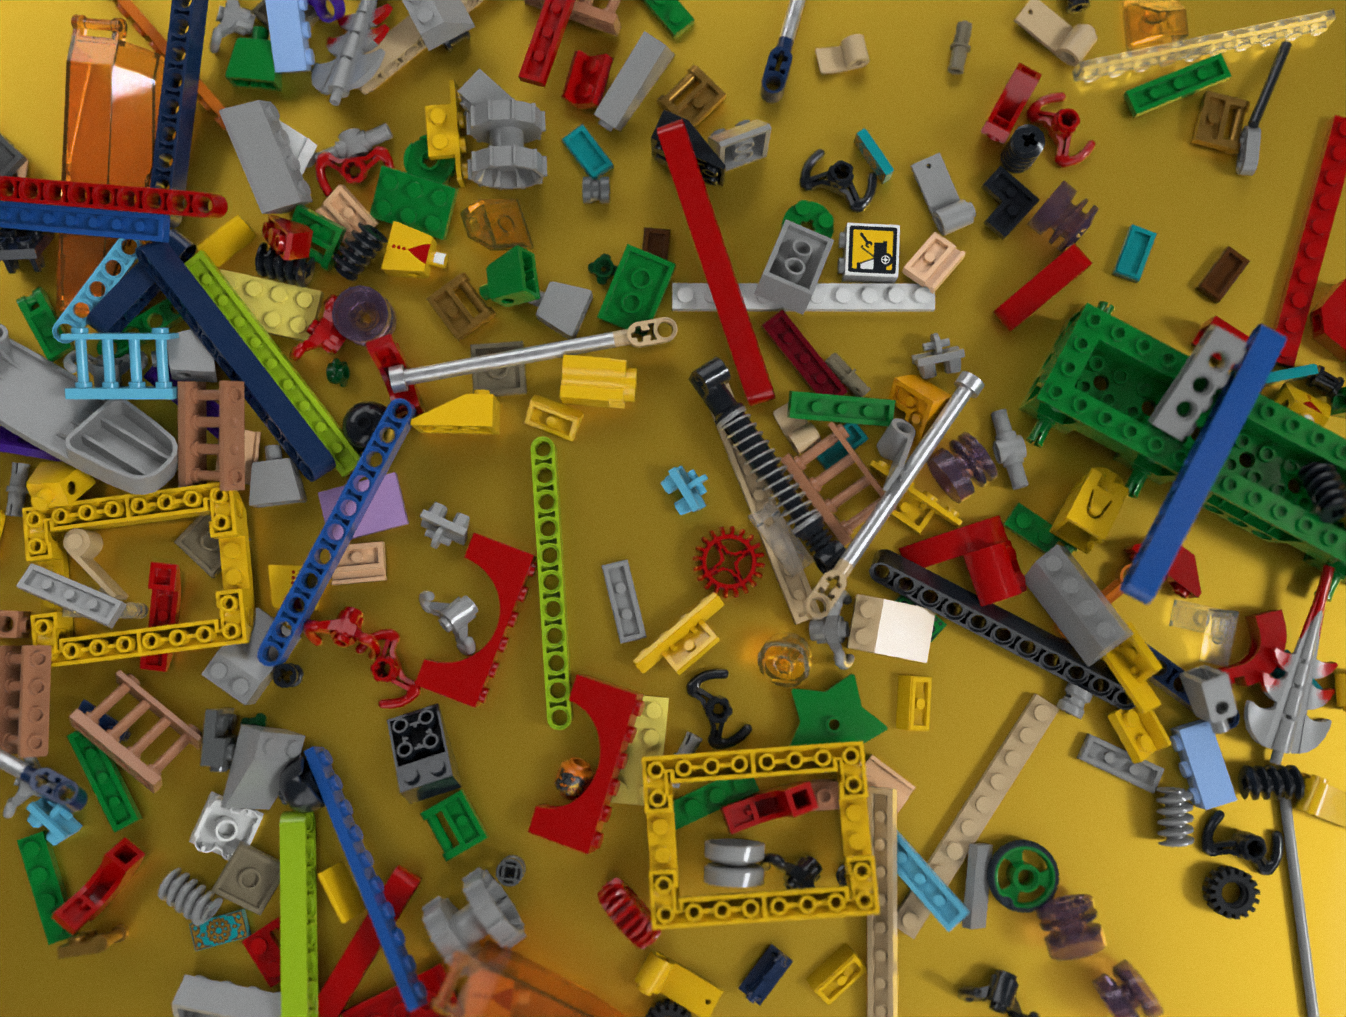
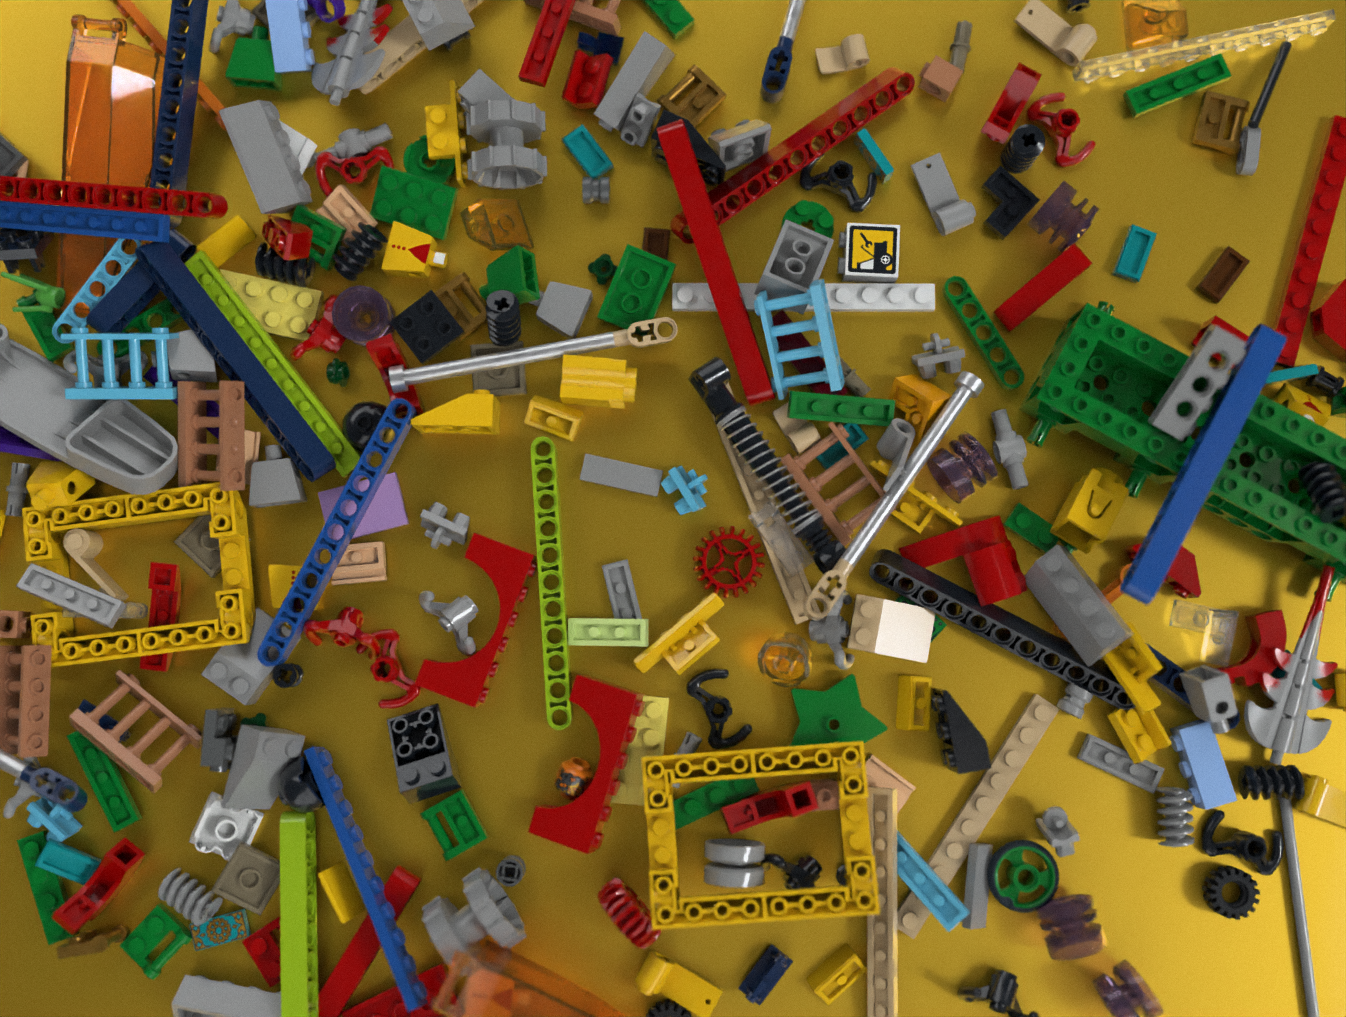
light nougat plate [902,232,966,294] -> none
none -> bright green plant [1,272,66,313]
none -> teal tile [35,838,101,885]
none -> green plate [119,903,192,980]
none -> black plate [389,289,465,365]
none -> black piece [485,290,522,346]
none -> yellowish green plate [568,618,649,647]
none -> clear blue plate [577,32,624,66]
none -> light grey tile [580,453,663,497]
none -> light grey hips [621,93,661,147]
none -> red beam [670,67,915,244]
none -> medium azure fence [754,279,845,400]
none -> nougat brick [919,55,963,102]
none -> black slope [930,688,991,774]
none -> green beam [942,276,1024,390]
none -> light grey hips [1035,806,1080,857]

